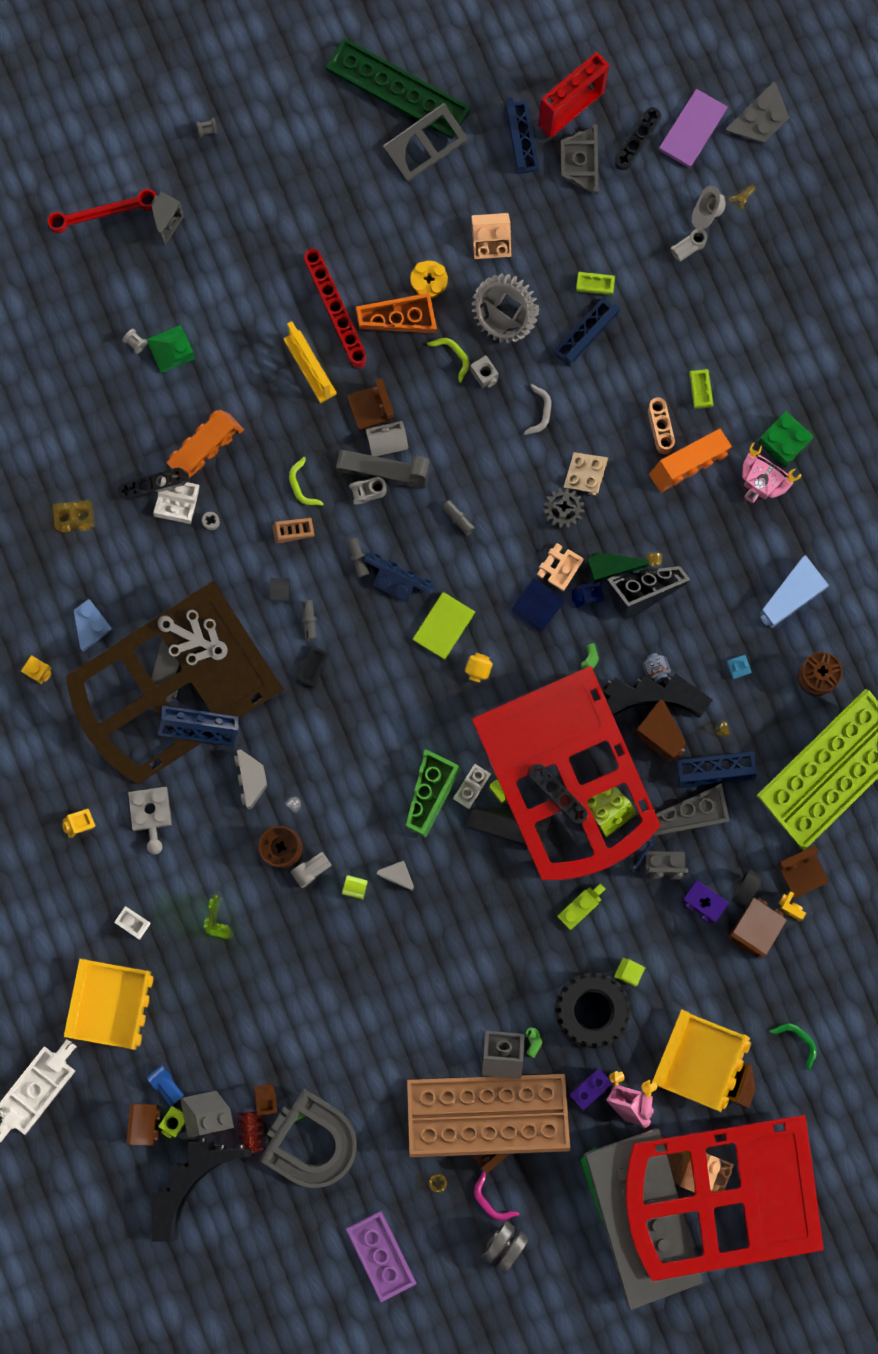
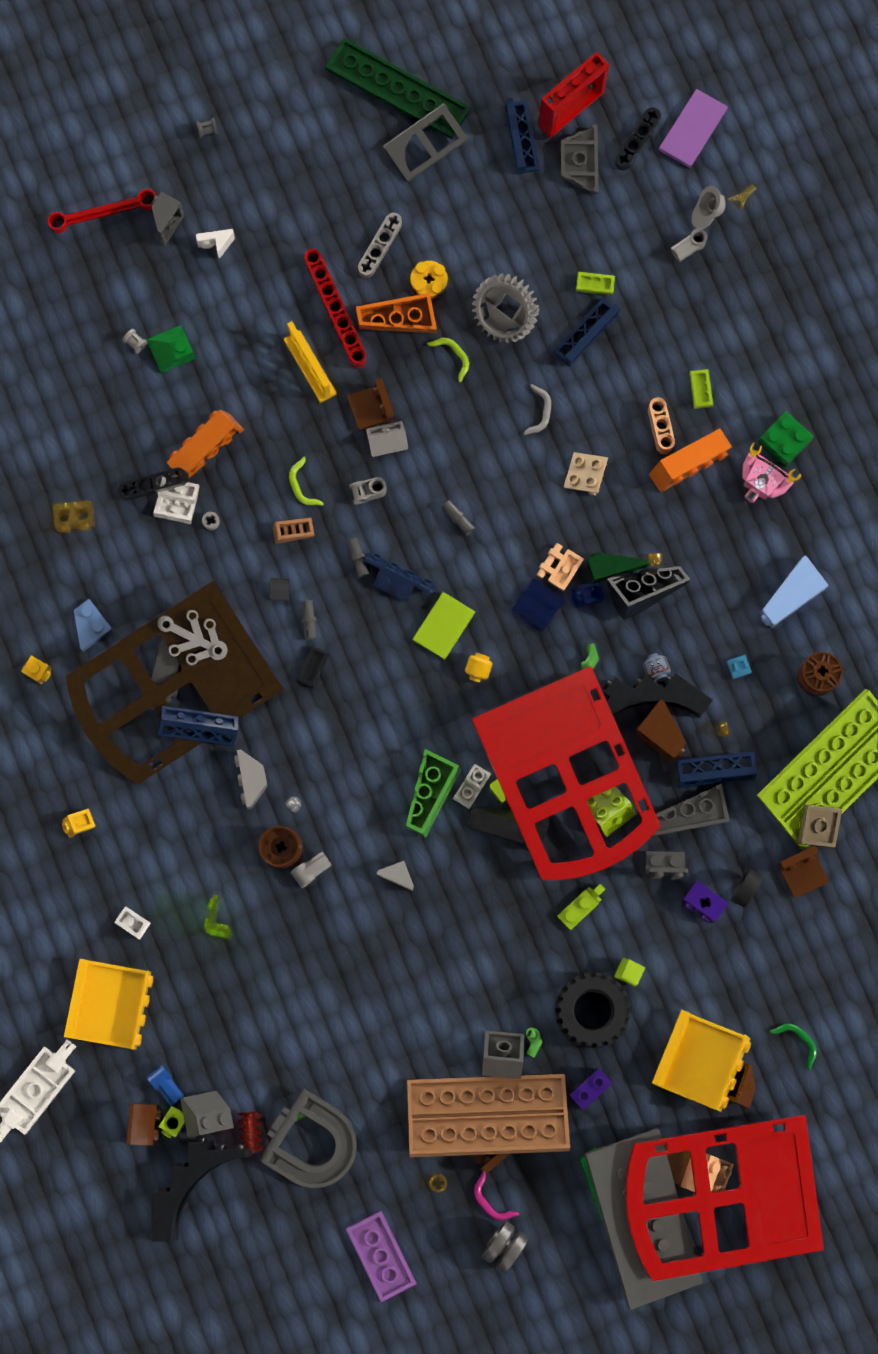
light grey plate [128,787,172,855] -> none
reddish brown brick [253,1083,277,1116] -> none
dark grey beam [335,450,430,489] -> none
lime piece [342,875,368,900] -> none
light grey brick [470,355,499,389] -> none
light nougat slope [471,213,511,259] -> none
black beam [528,764,588,823] -> none
dark grey gear [543,488,584,529] -> none
bright pink torso [606,1071,658,1128] -> none
dark blue hinge [630,838,656,873] -> none
dark grey wing [725,82,789,145] -> none
reddish brown slope [726,897,787,960] -> none
yellow bracket [779,891,806,921] -> none
none -> white slope [196,229,235,258]
none -> light grey beam [358,213,402,278]
none -> dark tan tile [798,804,842,847]

